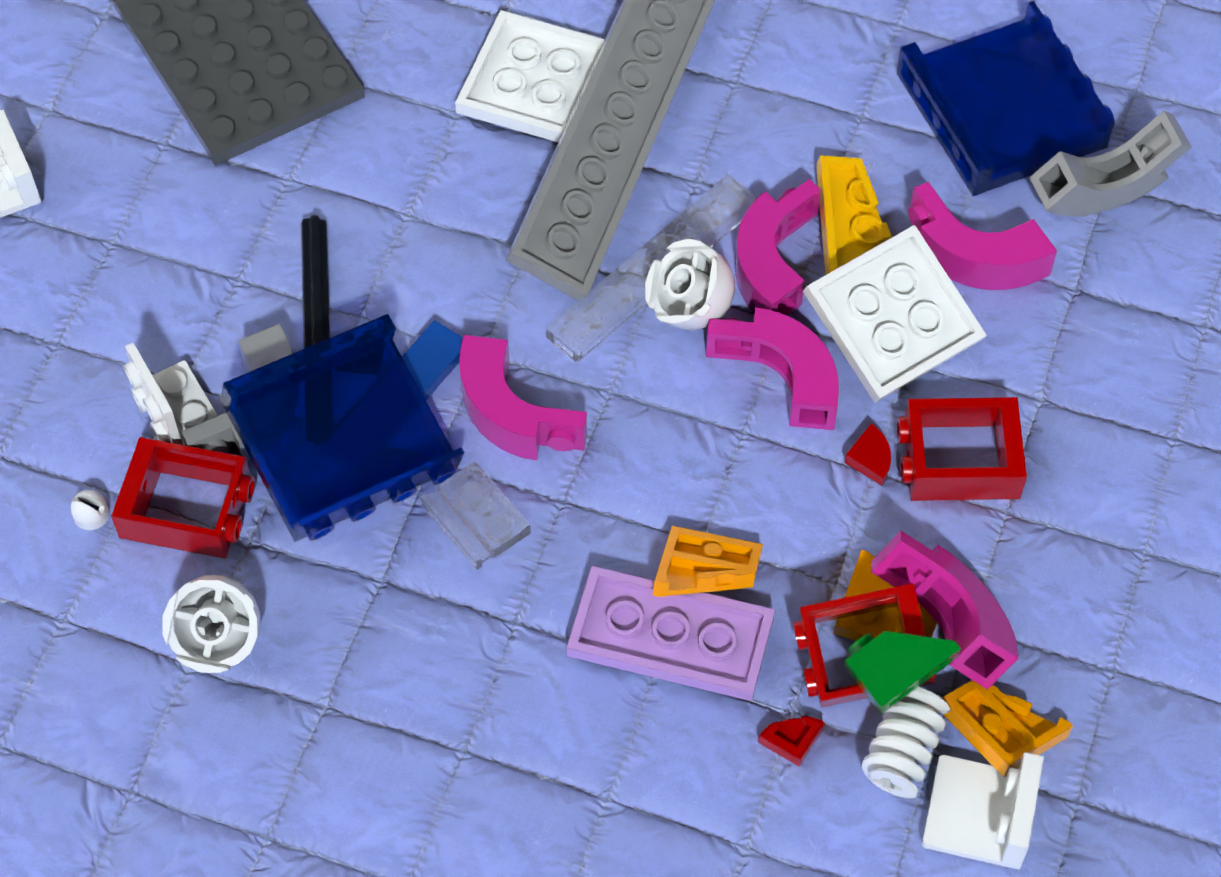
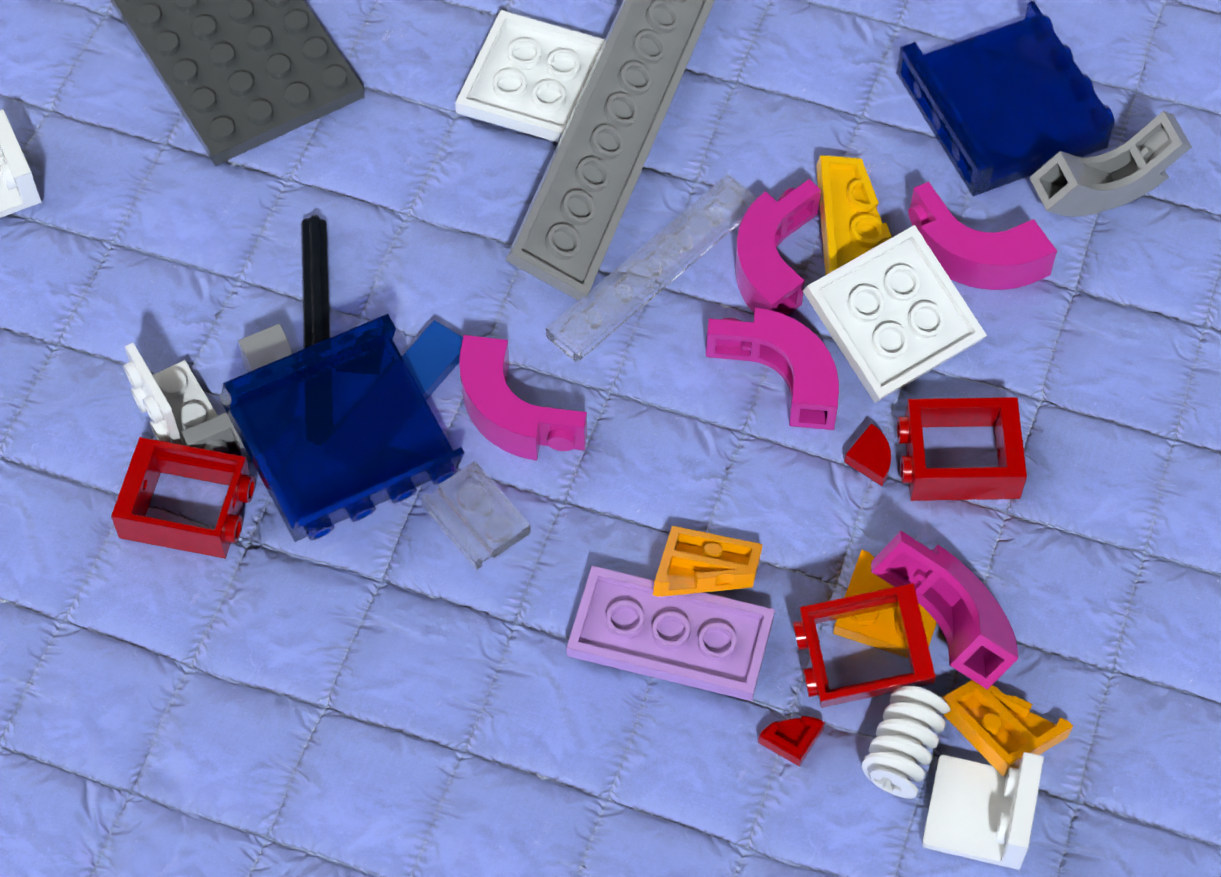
white hinge [70,489,110,530] -> none
white cylinder [162,575,260,673] -> none
white cylinder [645,239,735,331] -> none
green slope [845,631,961,714] -> none

